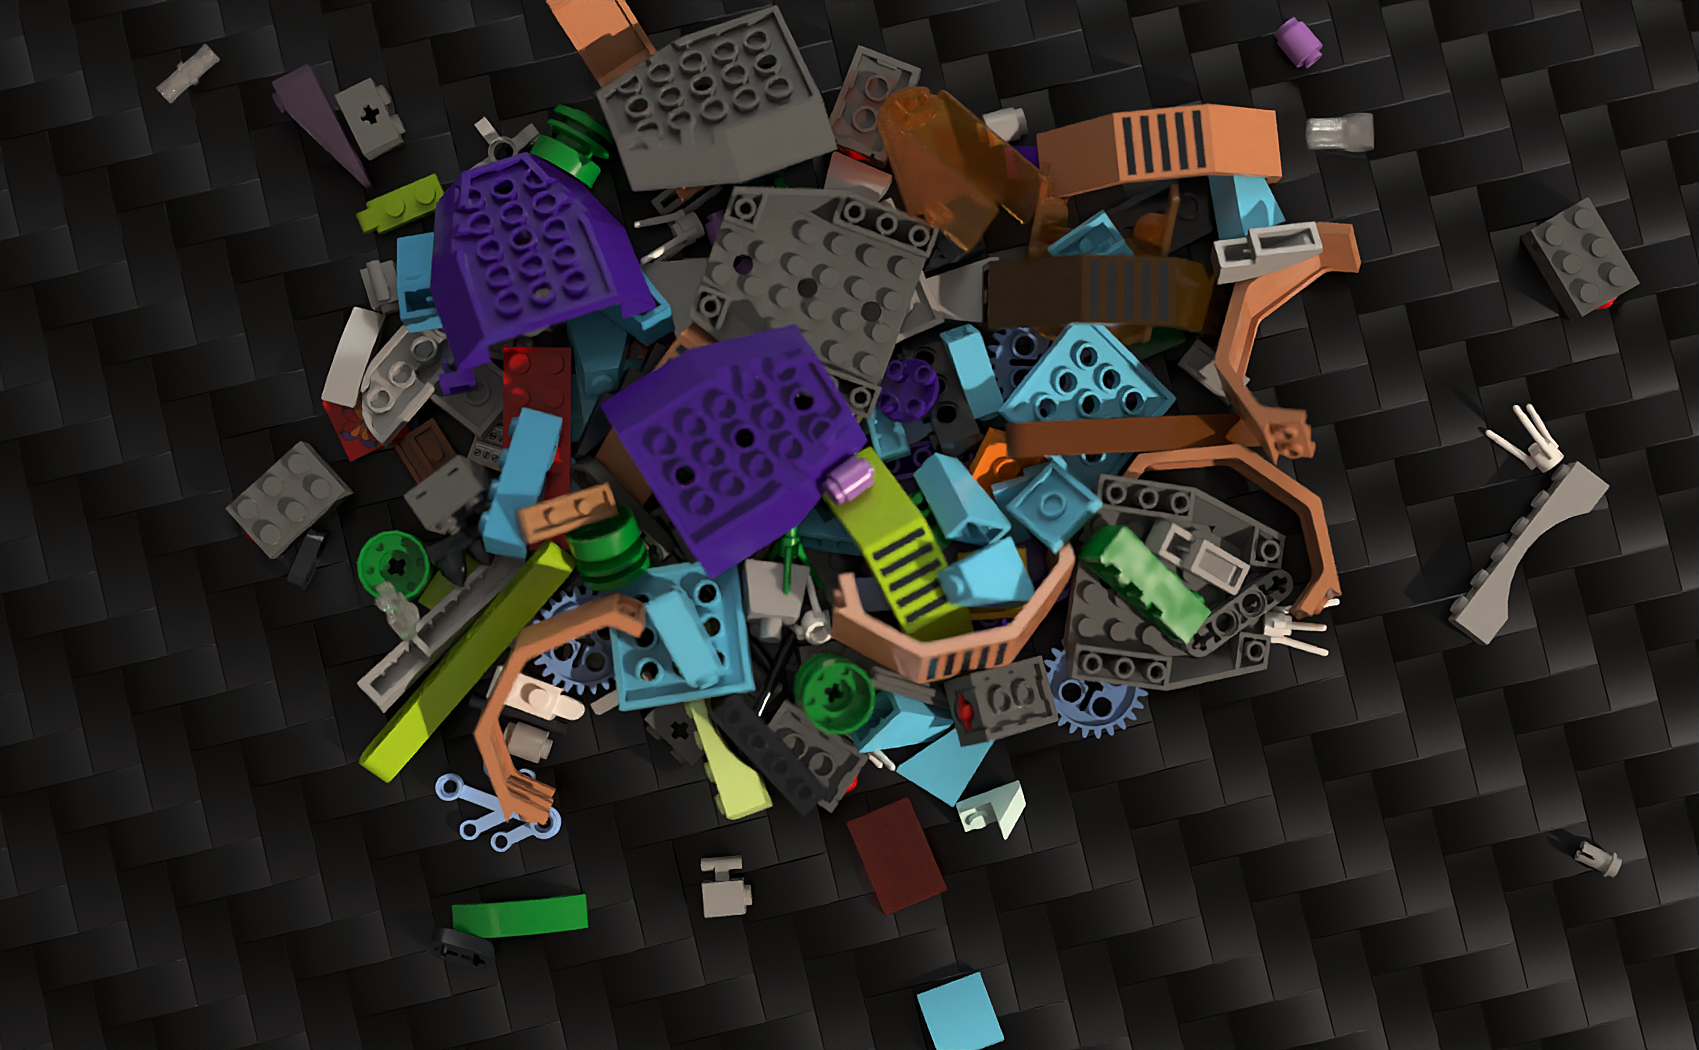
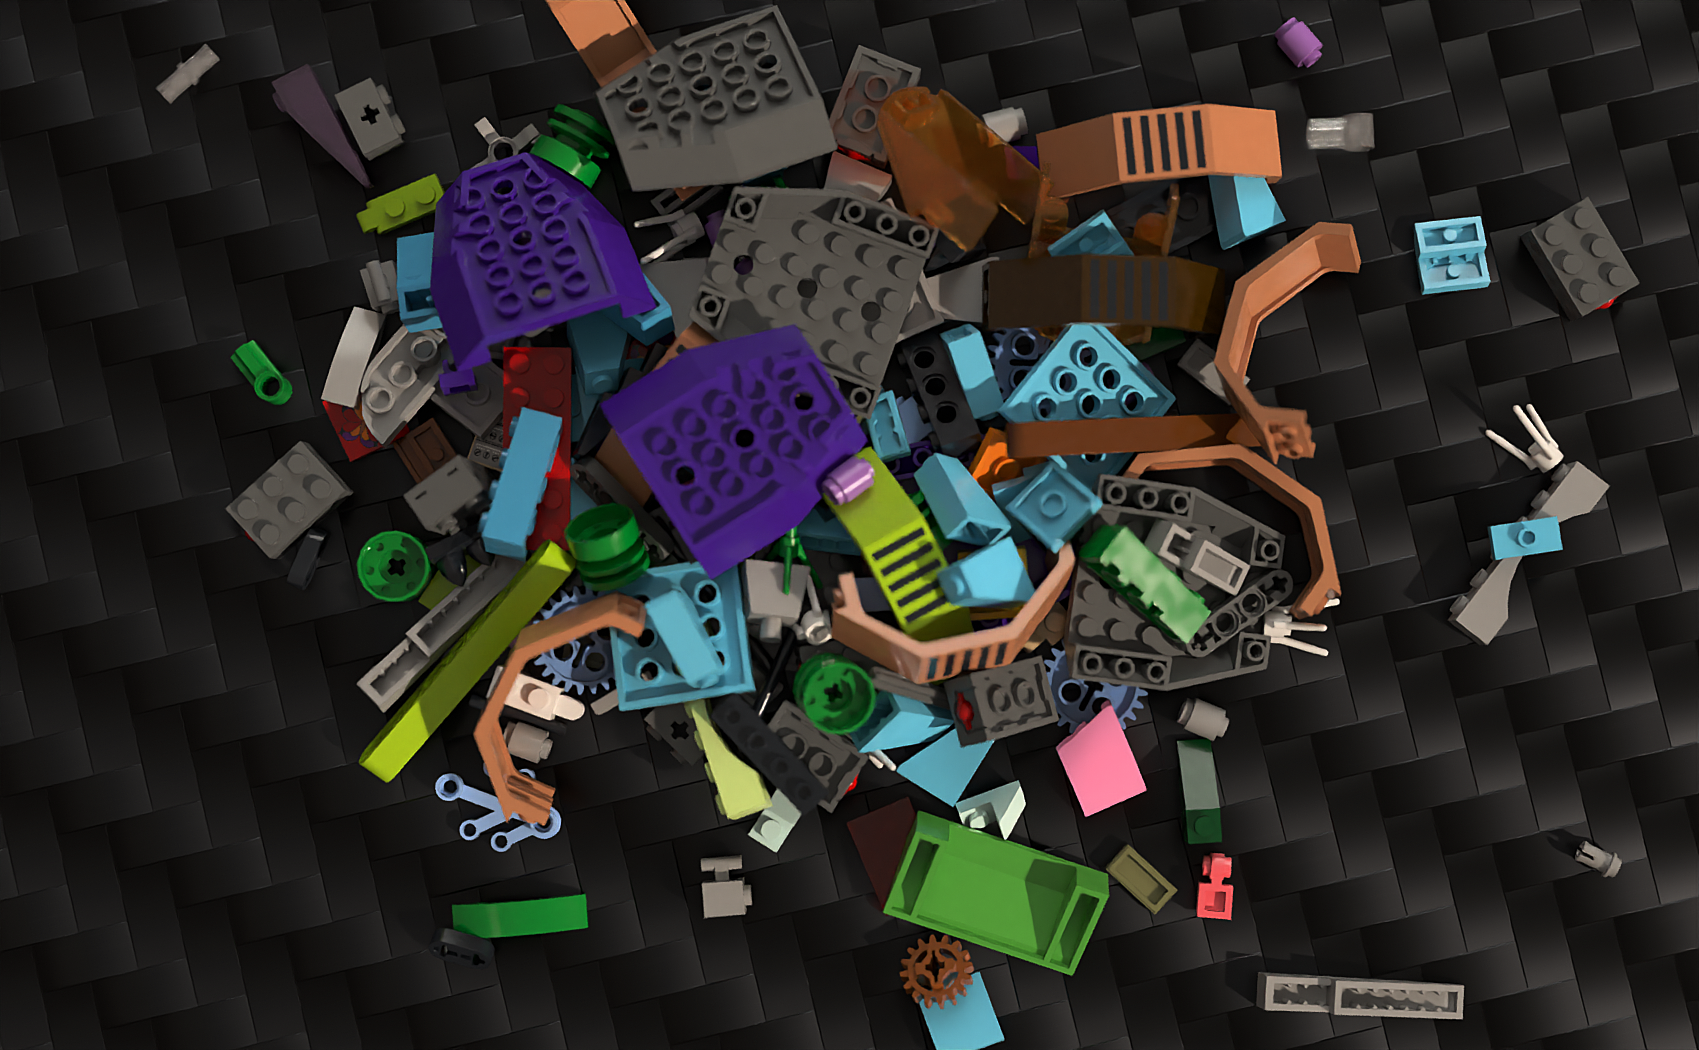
clear plate [375,582,419,642] -> none
medium nougat tile [514,482,619,544] -> none
dark purple dish [876,359,939,423] -> none
light grey slope [1210,222,1323,285] -> none
none -> green piece [230,340,292,405]
none -> light aqua slope [748,788,801,853]
none -> bright green slope [883,810,1109,976]
none -> dark orange gear [900,935,974,1010]
none -> tan plate [1022,602,1067,654]
none -> bright pink slope [1055,700,1147,817]
none -> olive tile [1105,844,1177,914]
none -> light grey brick [1176,698,1229,741]
none -> slope [1176,739,1222,844]
none -> coral plate [1196,853,1233,920]
none -> light grey slope [1256,972,1464,1019]
none -> medium azure slope [1413,216,1490,295]
none -> medium azure plate [1487,516,1563,560]

